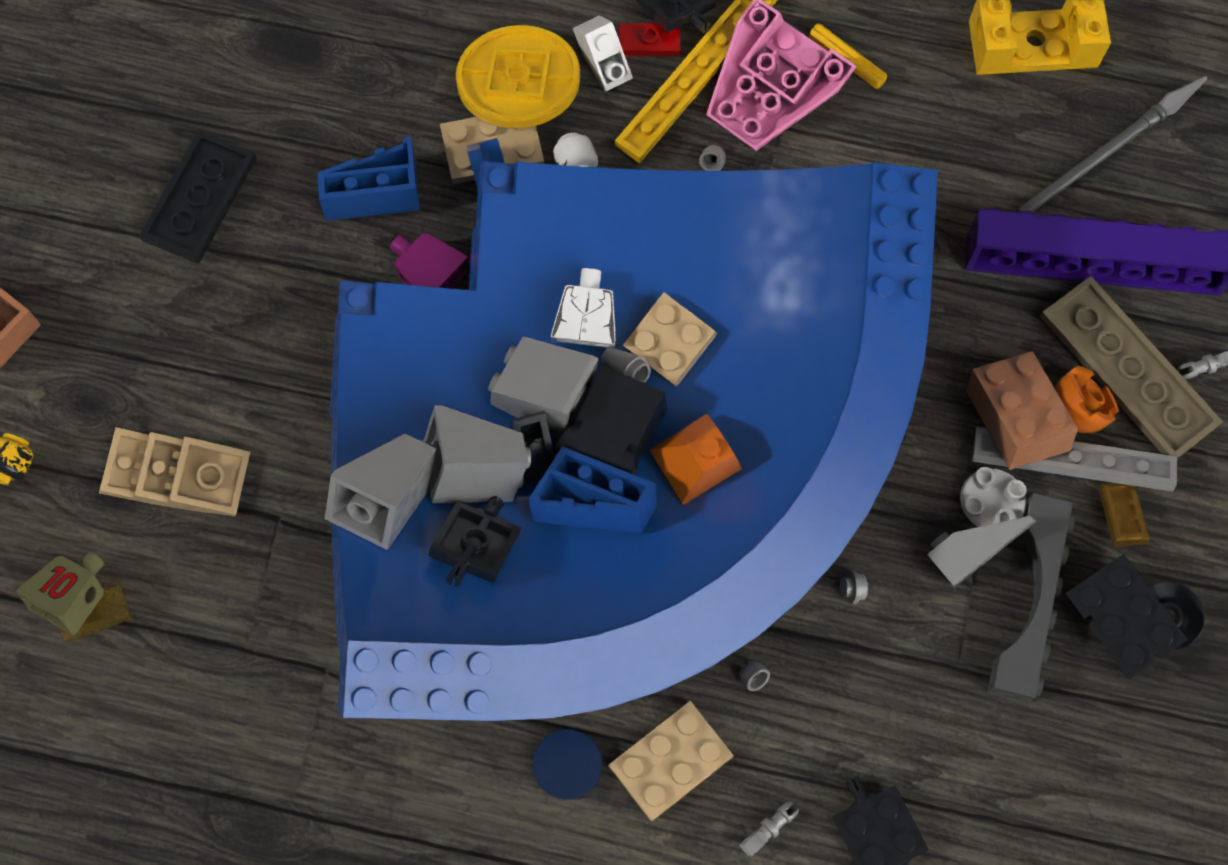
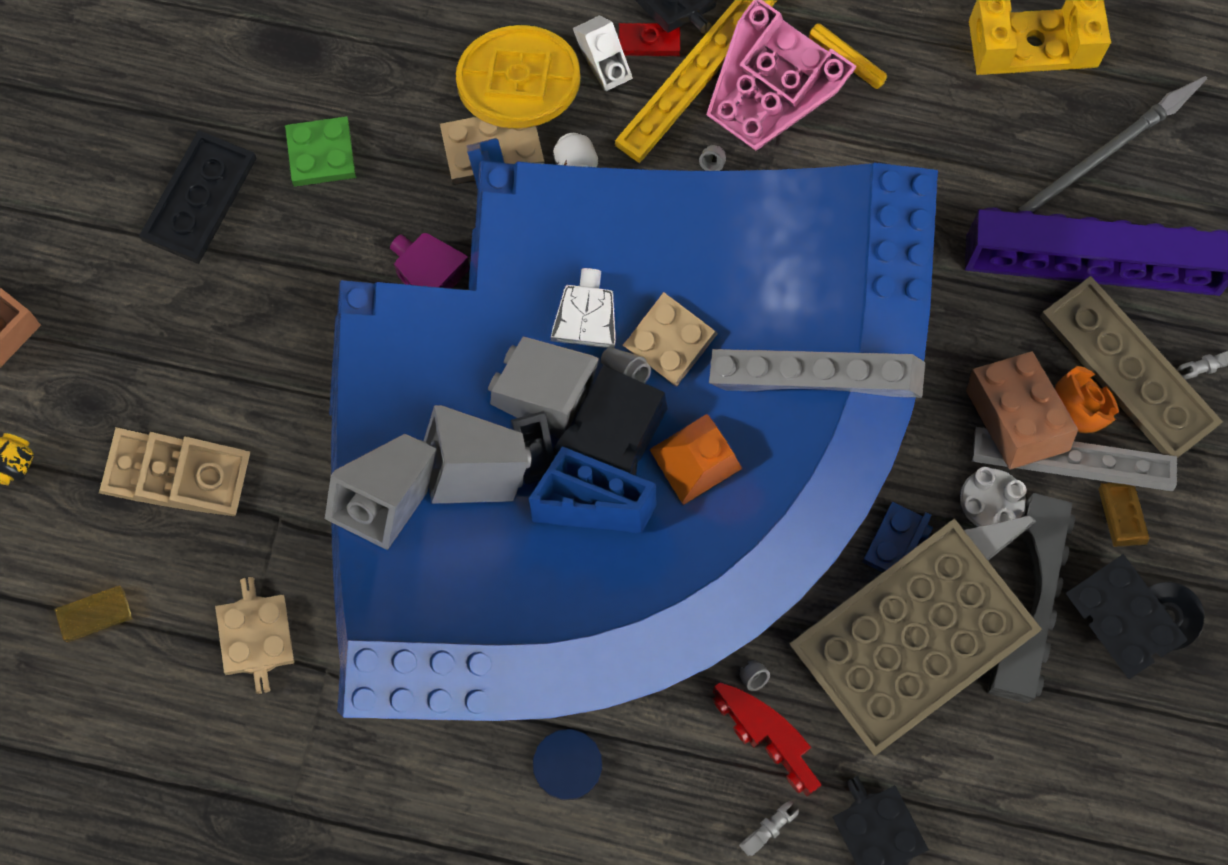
olive torso [16,551,104,636] -> none
blue wedge [318,136,420,221] -> none
black plate [428,496,522,587] -> none
tan plate [608,701,734,822] -> none
light grey plate [840,570,868,604] -> none
none -> tan plate [215,577,294,694]
none -> bright green plate [285,116,356,187]
none -> light grey arch [709,349,925,398]
none -> red slope [712,682,822,797]
none -> dark tan plate [789,519,1042,756]
none -> blue bracket [862,502,933,572]

